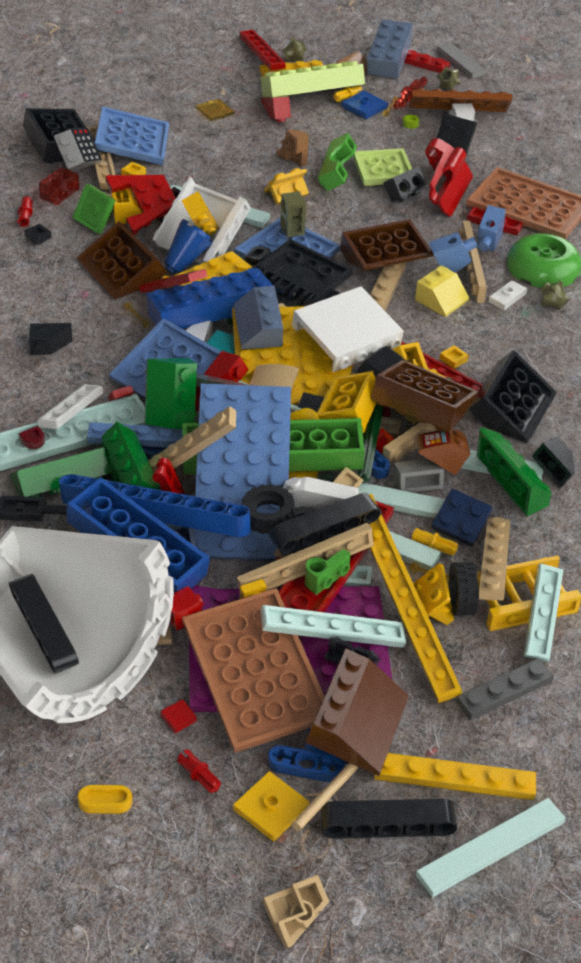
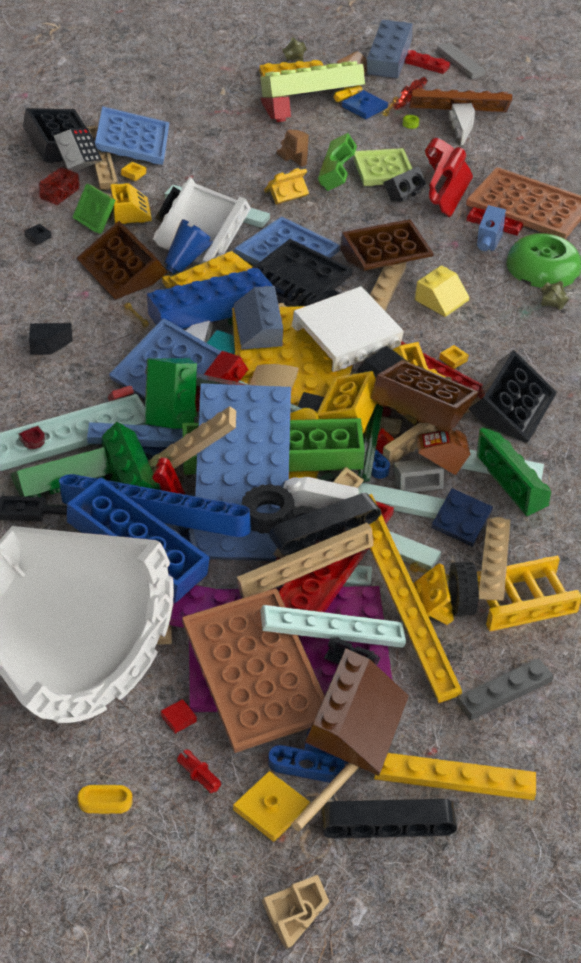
black beam [9,573,79,674] -> none
red pin [17,196,33,227] -> none
white tile [38,384,103,429] -> none
red wing [106,175,176,235] -> none
red tile [139,269,208,293] -> none
red brick [170,586,204,631] -> none
yellow brick [181,191,220,236] -> none
clear yellow piece [196,98,235,121] -> none
red tile [239,30,286,71] -> none
yellow plate [240,579,267,599] -> none
black plate [244,246,271,265] -> none
olive brick [280,191,307,238] -> none
bright green plate [305,549,350,595] -> none
yellow axle [411,528,458,555] -> none
light aqua tile [416,798,566,898] -> none
medium blue torso [429,233,478,273] -> none
black plate [436,114,477,156] -> none
olive rock [437,67,461,90] -> none
tan plate [458,221,487,303] -> none
white plate [489,281,527,310] -> none
light aqua tile [523,563,563,663] -> none
black slope [531,436,574,488] -> none

